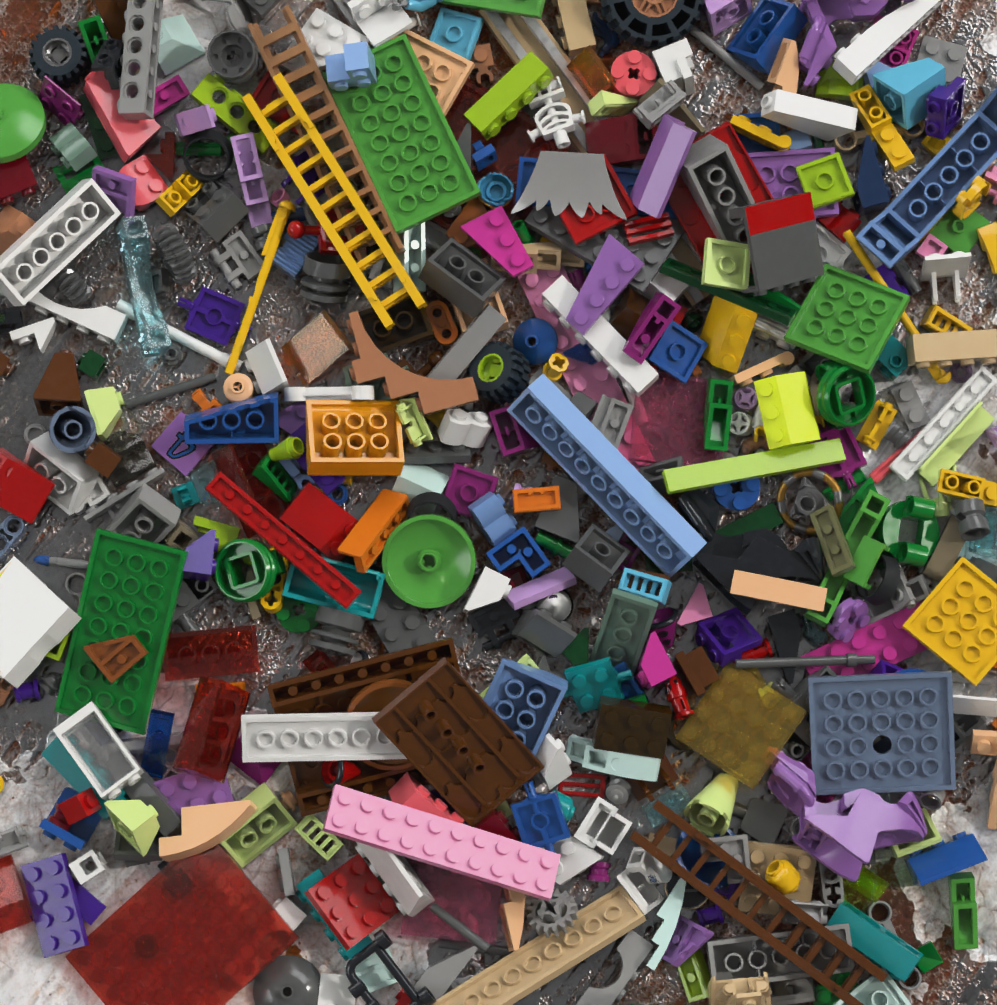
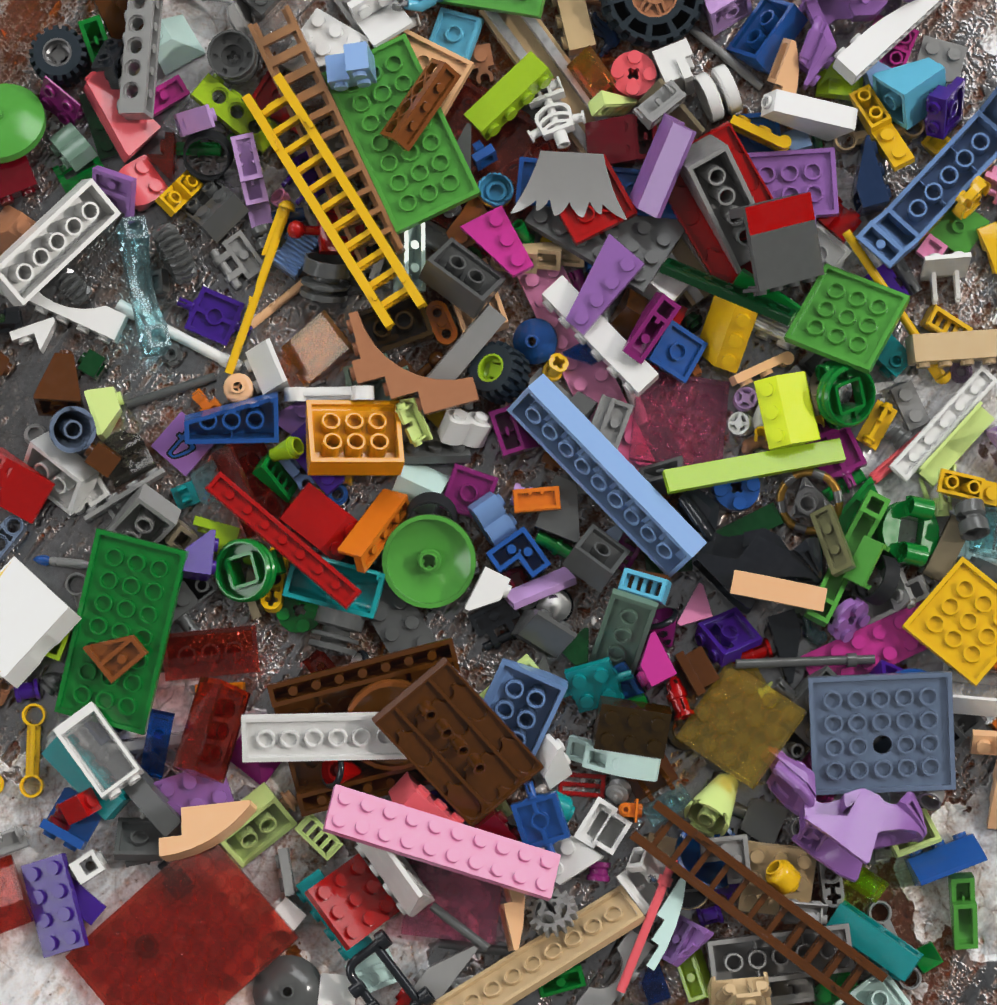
yellowish green slope [104,800,160,857] -> none
red tile [623,212,674,246] -> none
yellowish green tile [701,237,751,292] -> none
green slope [704,378,734,451] -> none
lime tile [795,152,855,210] -> none
none -> yellow piece [19,703,47,798]
none -> light nougat axle [250,274,309,329]
none -> dark orange fence [380,58,461,152]
none -> green slope [538,964,586,998]
none -> coral bar [616,860,678,994]
none -> orange hinge [617,798,643,823]
none -> clear blue tile [641,963,671,1005]
none -> white wheel [693,64,743,123]

